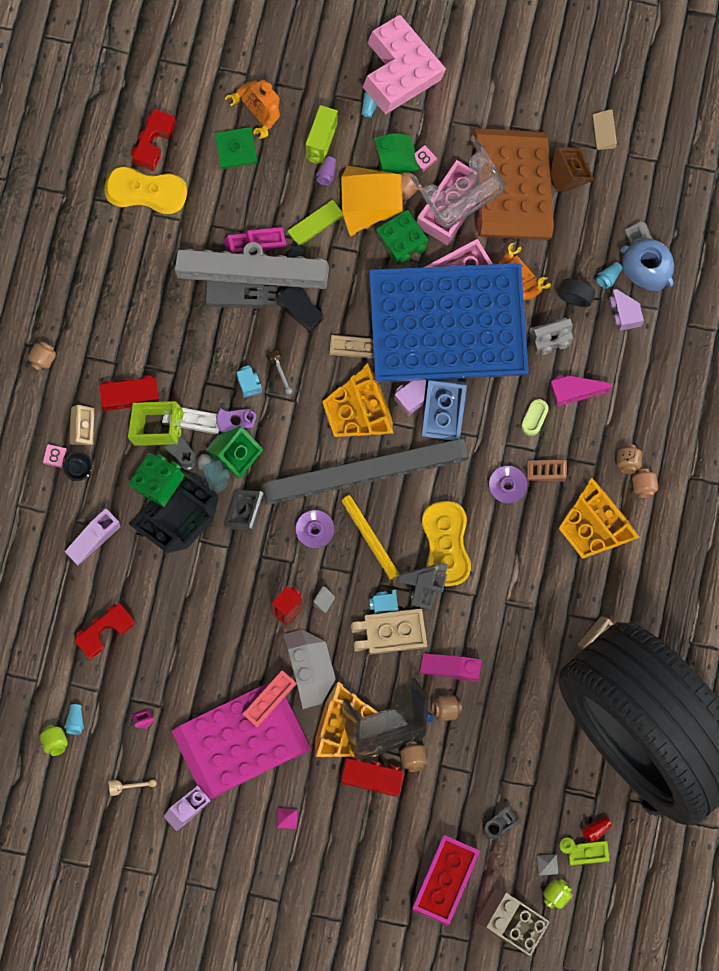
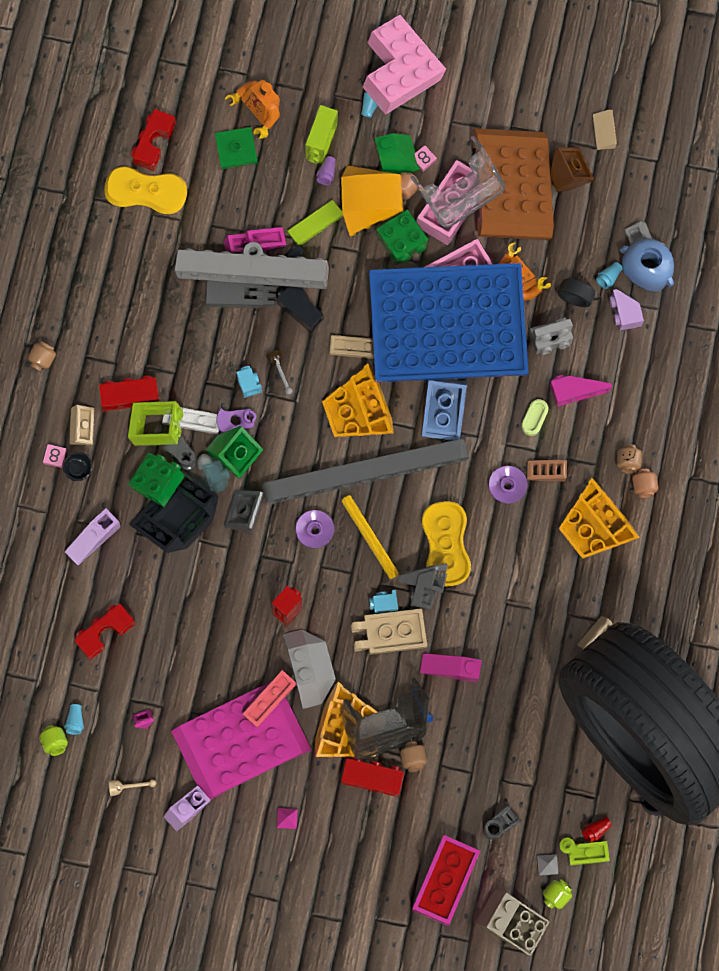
light grey slope [313,587,335,613] -> none
lavender slope [394,380,426,416] -> none
medium nougat head [431,695,462,721] -> none

